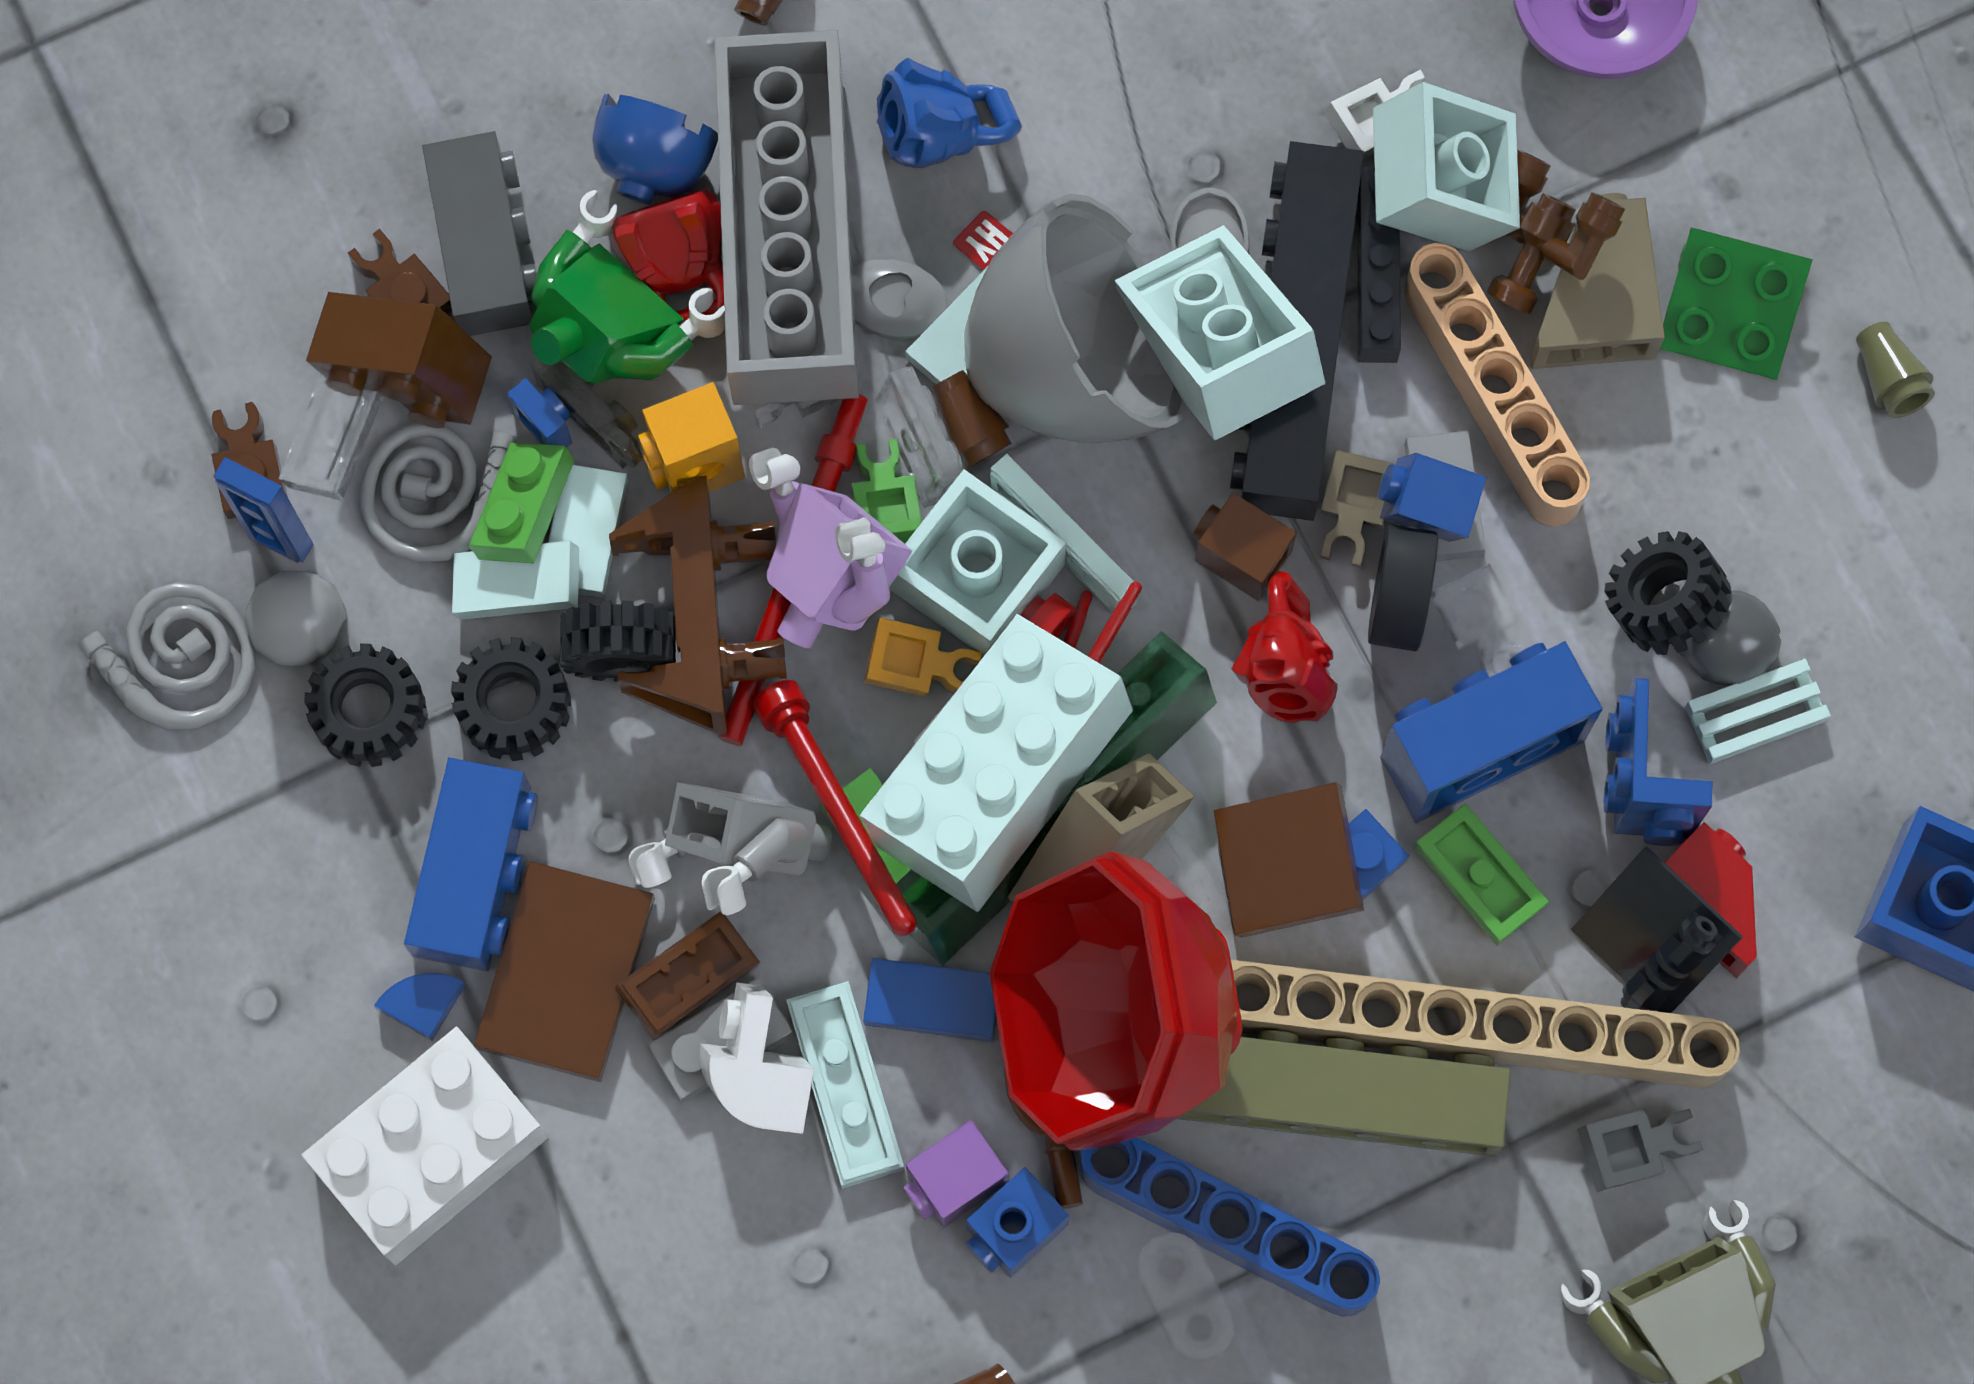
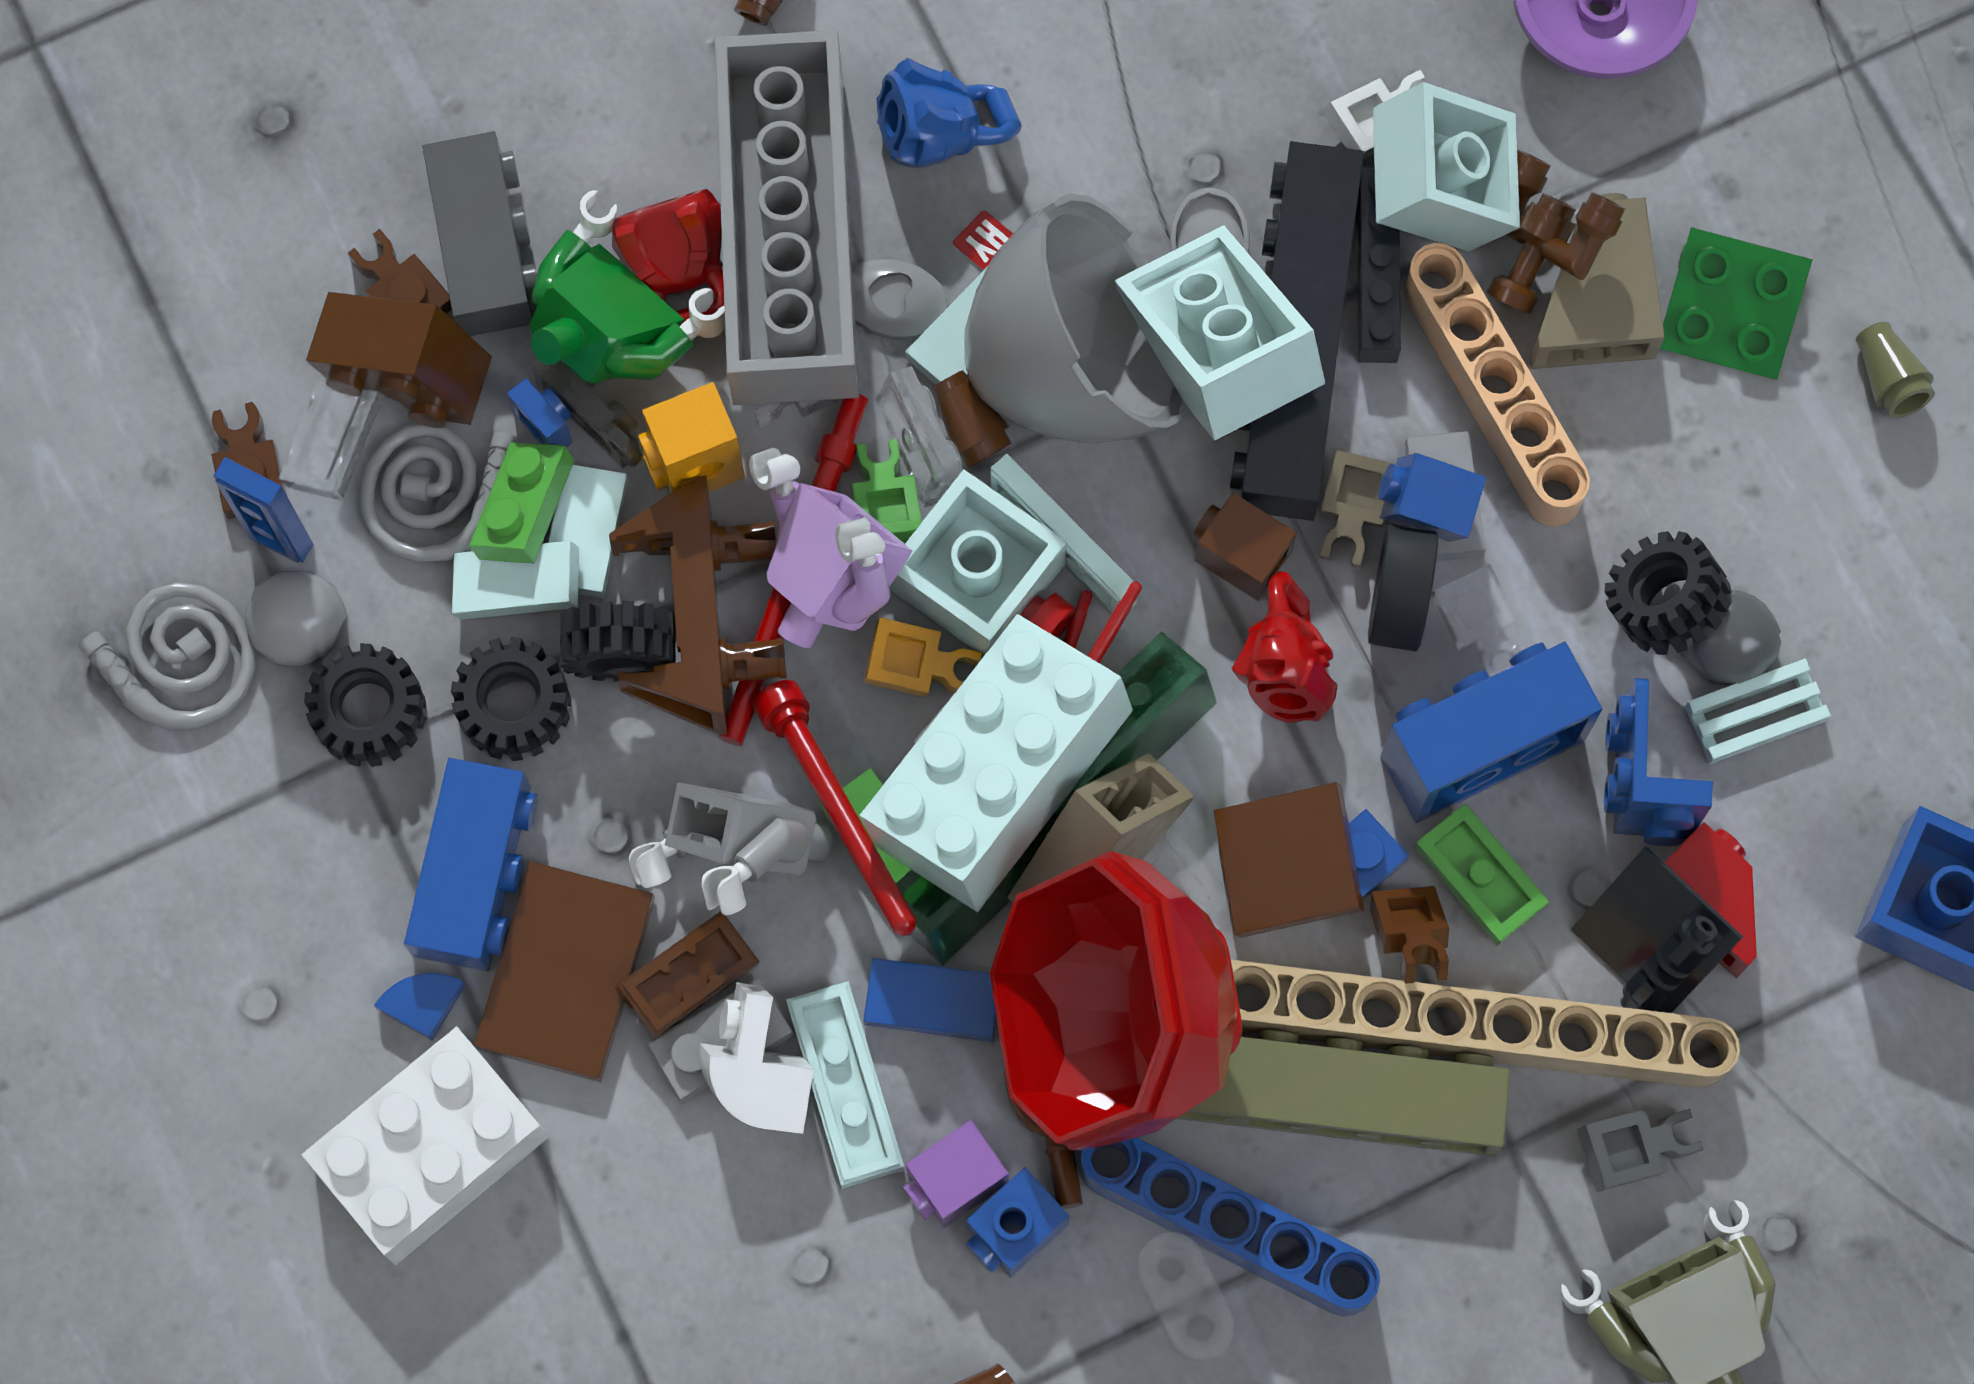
blue cylinder [592,94,718,205] -> none
none -> reddish brown plate [1370,886,1450,984]

